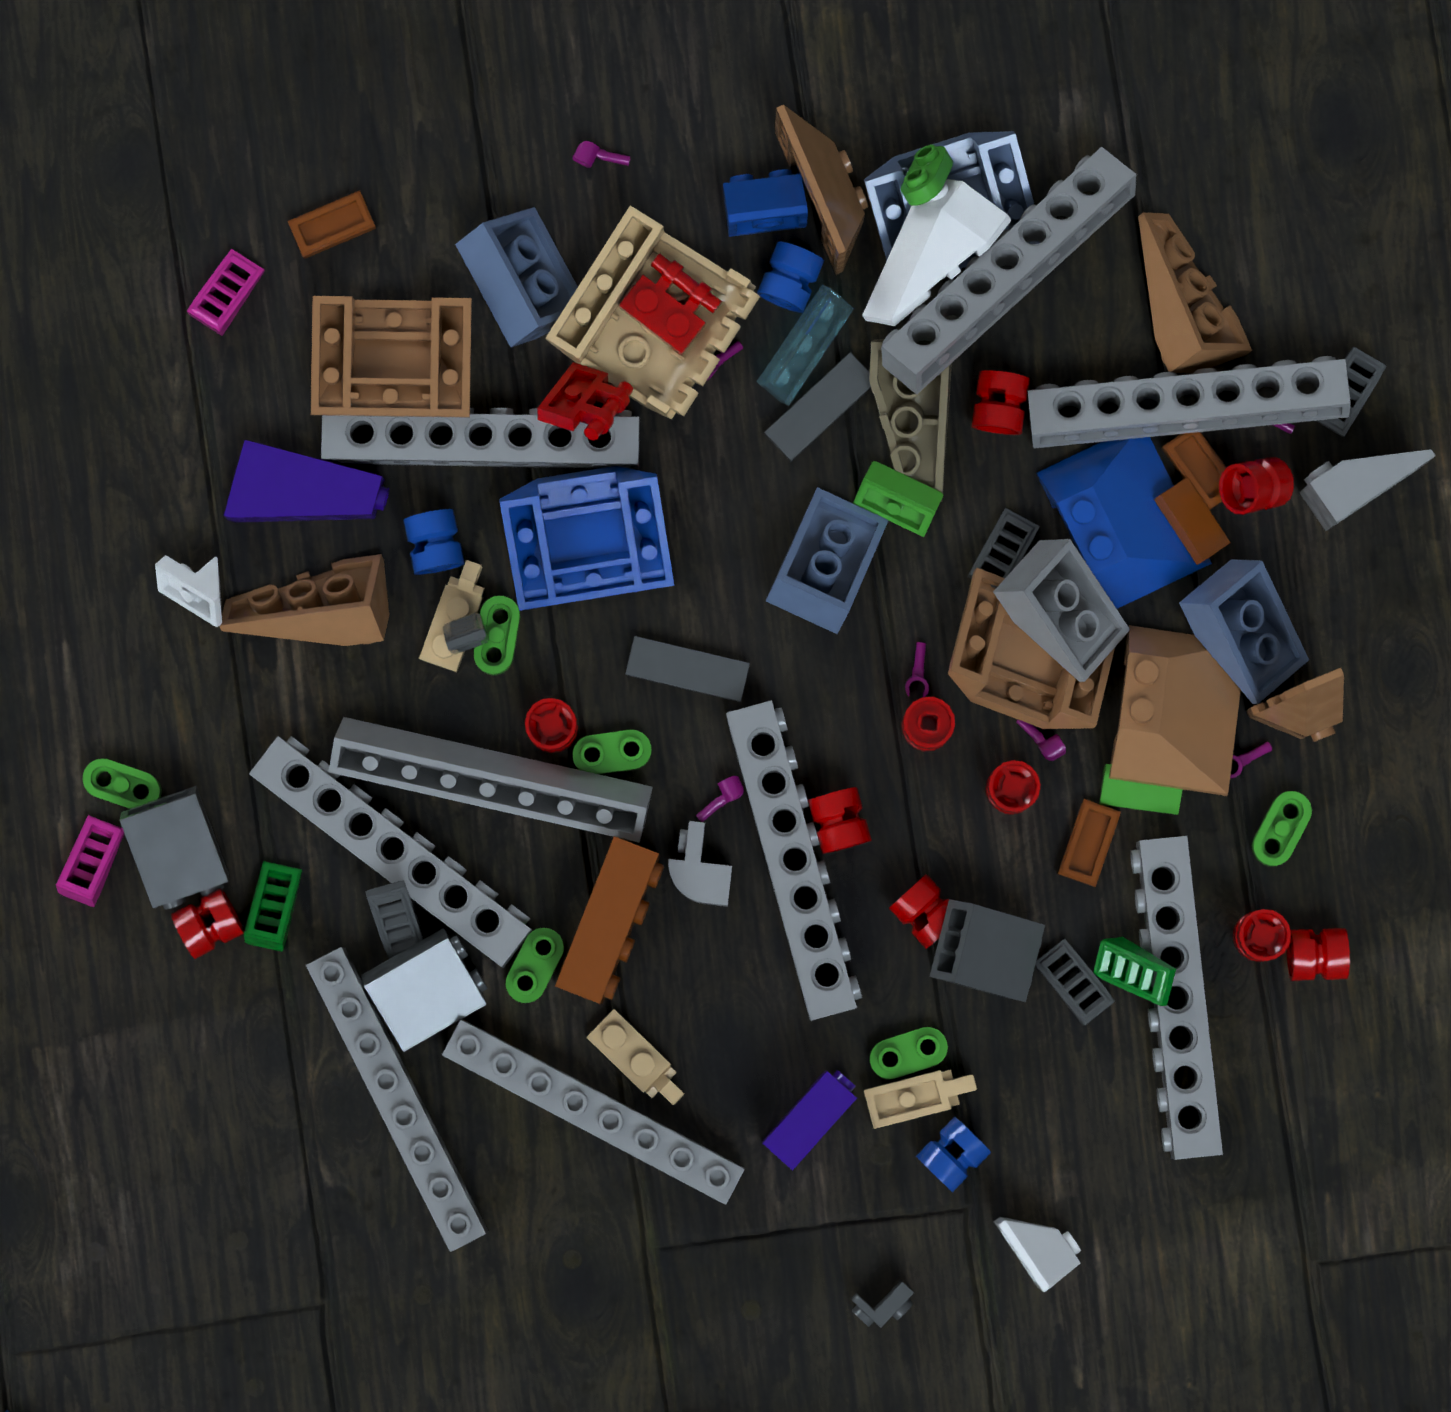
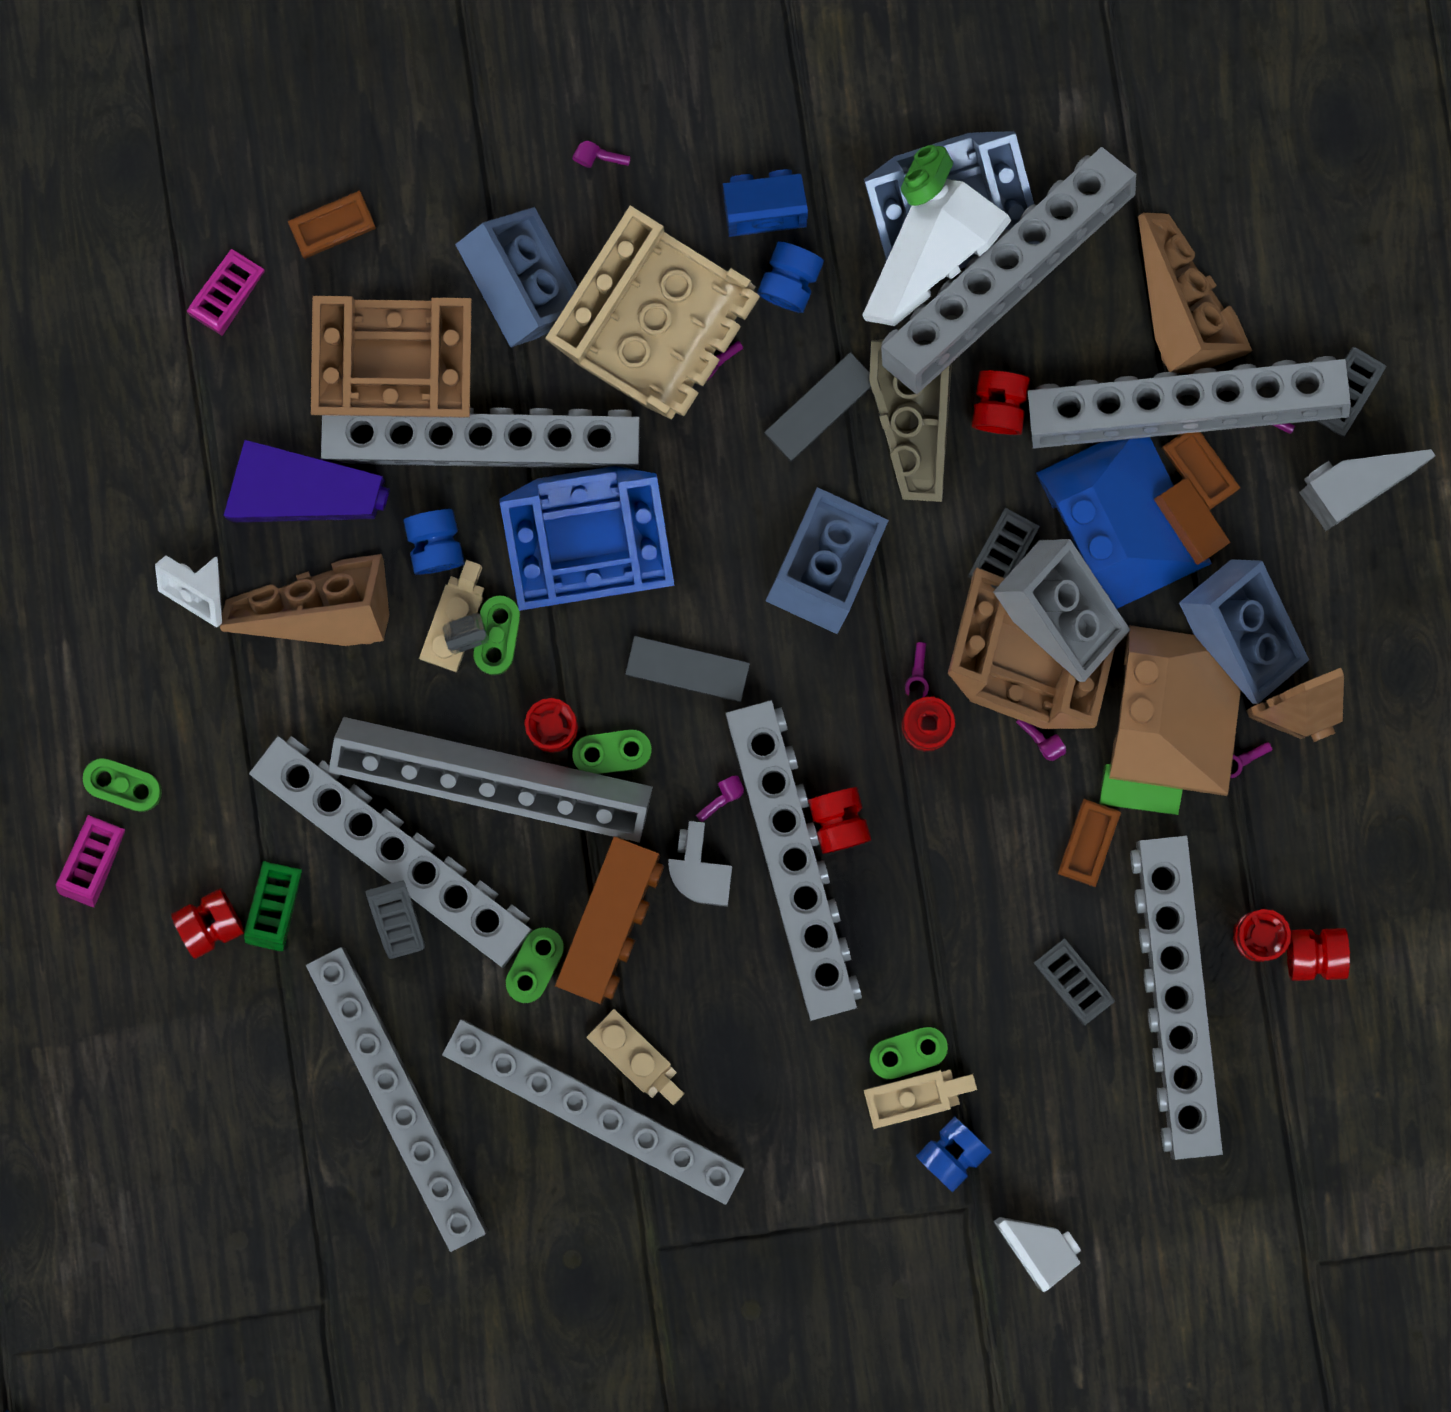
dark grey brick [120,786,229,909] -> none
brick [361,928,488,1052] -> none
red plate [537,362,633,440] -> none
red plate [619,254,722,356] -> none
clear light blue plate [757,285,854,406] -> none
dark purple brick [762,1070,857,1171] -> none
medium nougat slope [775,105,868,275] -> none
dark grey bracket [851,1280,914,1328] -> none
bright green slope [853,461,943,537] -> none
red wheel [889,874,949,949] -> none
dark grey brick [930,899,1045,1002] -> none
red wheel [985,760,1041,815] -> none
green slope [1093,937,1176,1006] -> none
red wheel [1219,457,1294,515] -> none
bright green plate [1252,791,1312,866] -> none

